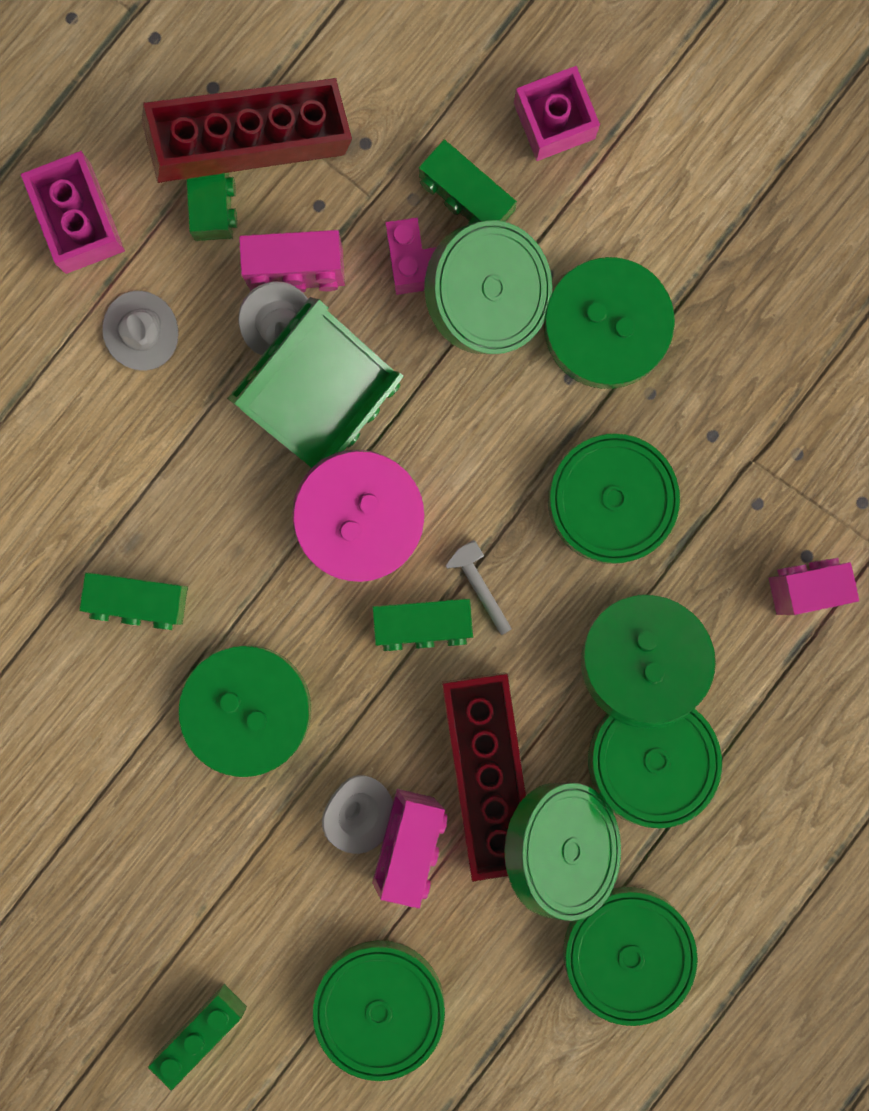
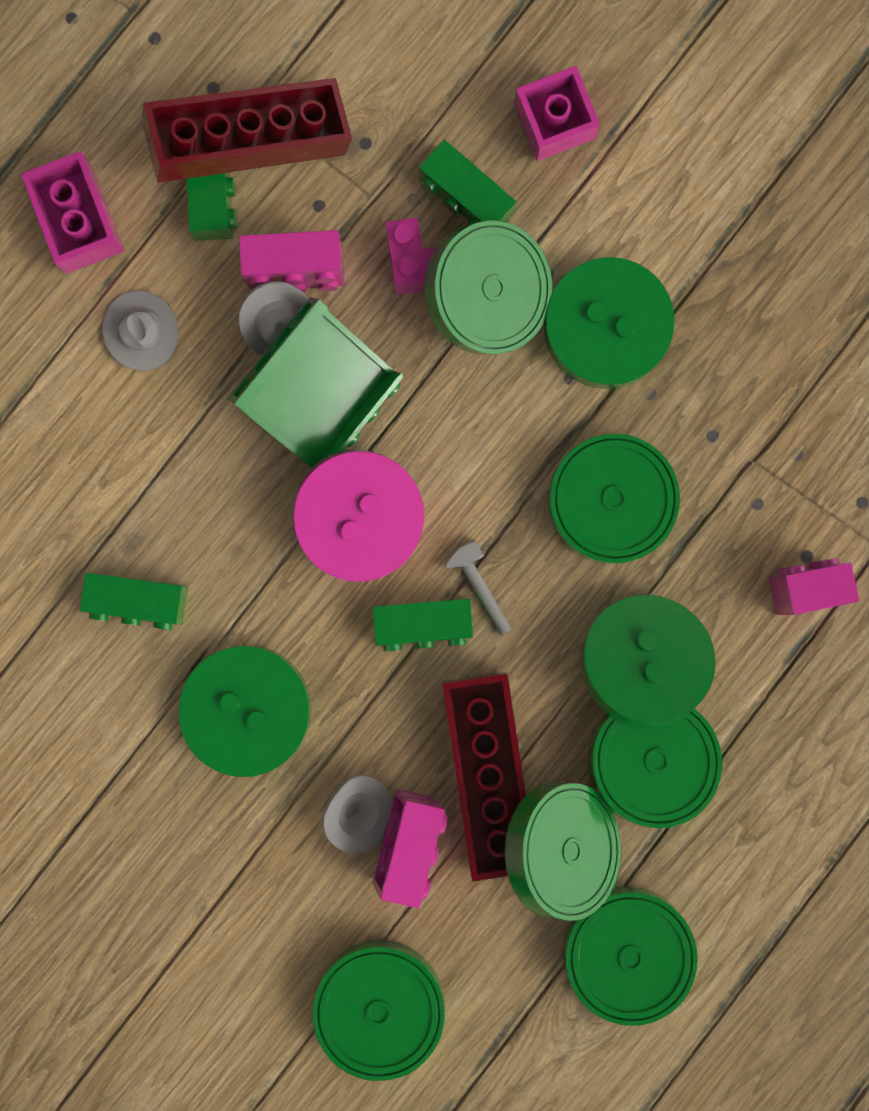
green brick [148,984,247,1091] -> none

